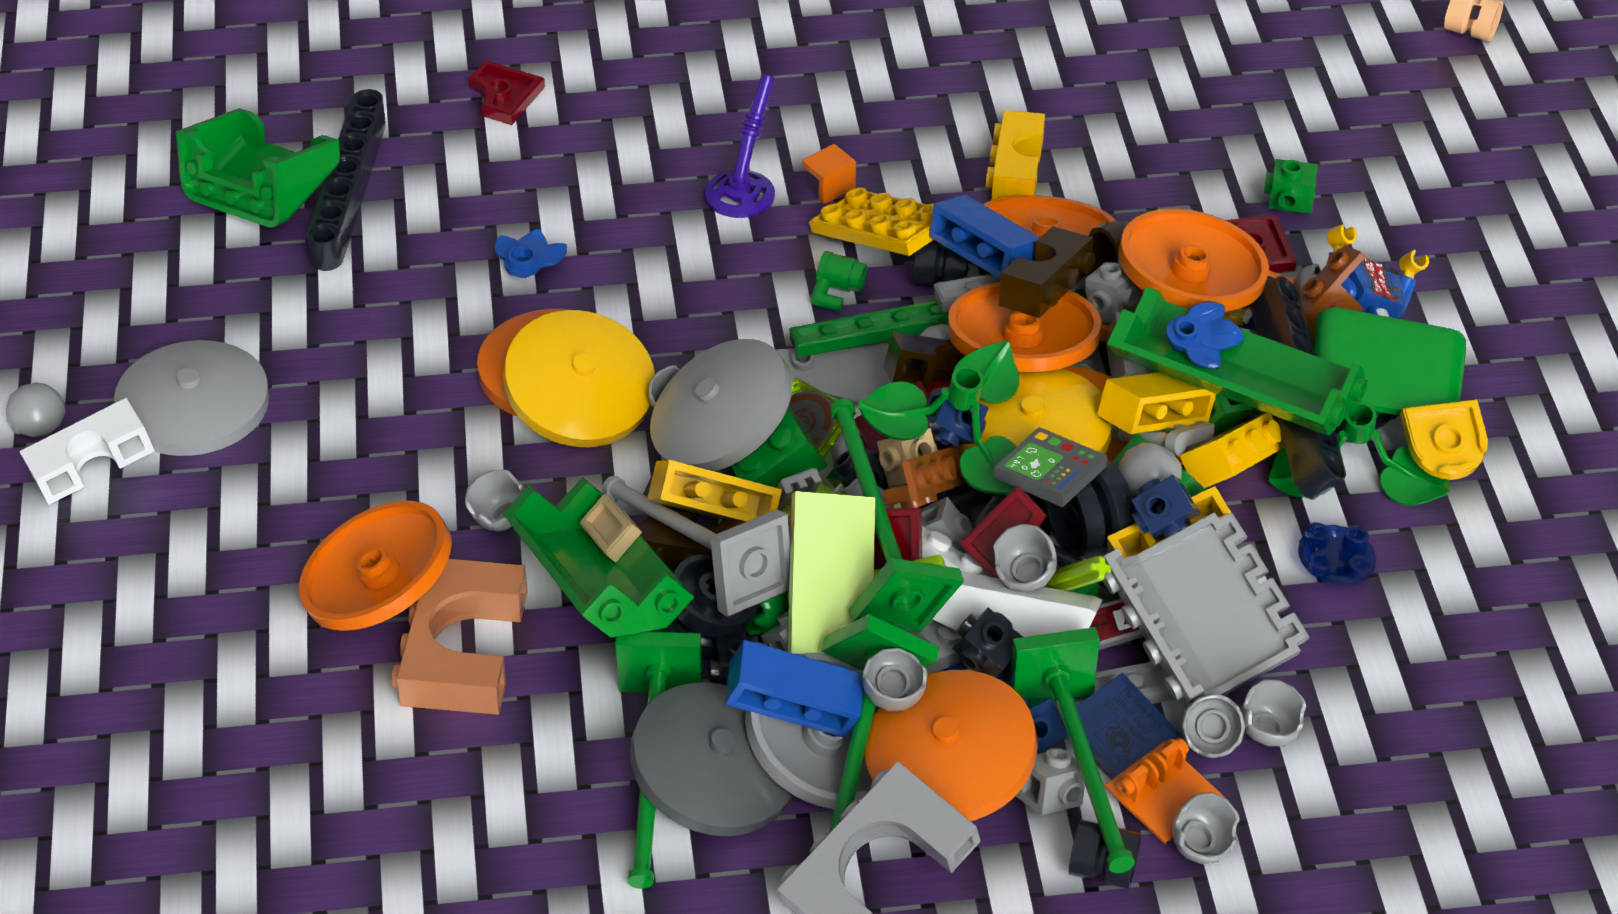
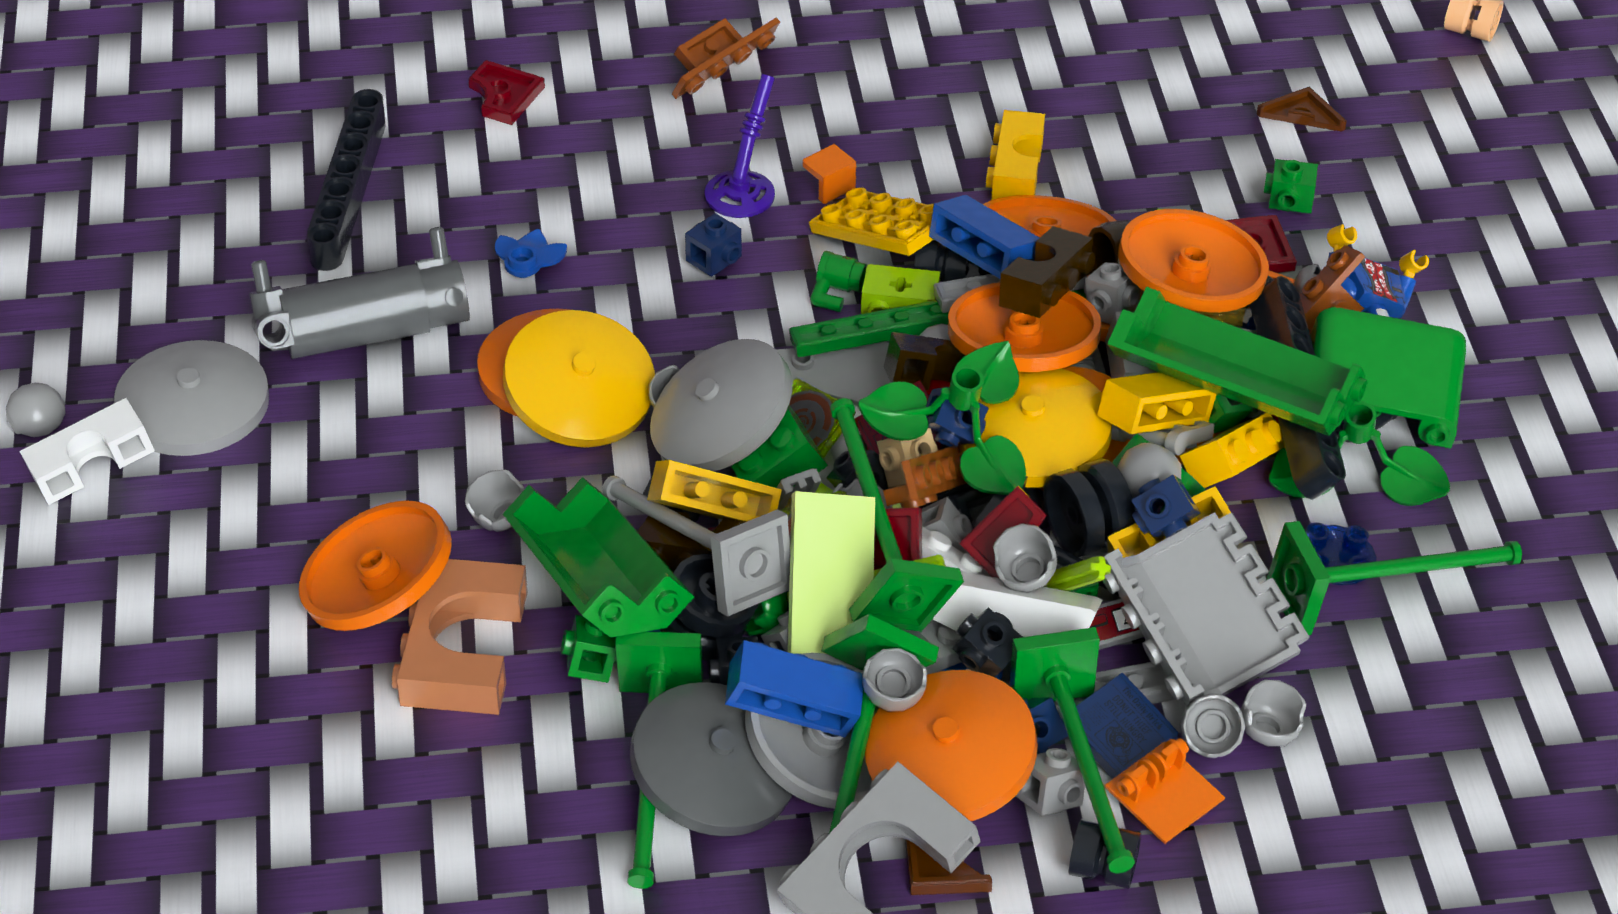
green windscreen [176,108,340,228] -> none
tan tile [580,493,642,562] -> none
dark grey tile [994,427,1107,507] -> none
blue plate [1166,302,1244,369] -> none
light grey hair [1172,792,1240,864] -> none
yellow tile [1400,399,1488,480] -> none
none -> dark grey piece [249,227,470,359]
none -> green brick [561,615,617,683]
none -> dark orange bracket [672,17,780,99]
none -> dark blue brick [685,213,742,277]
none -> lime brick [861,264,940,314]
none -> reddish brown tile [905,839,992,895]
none -> reddish brown tile [1257,86,1347,132]
none -> green tile [1266,521,1522,635]

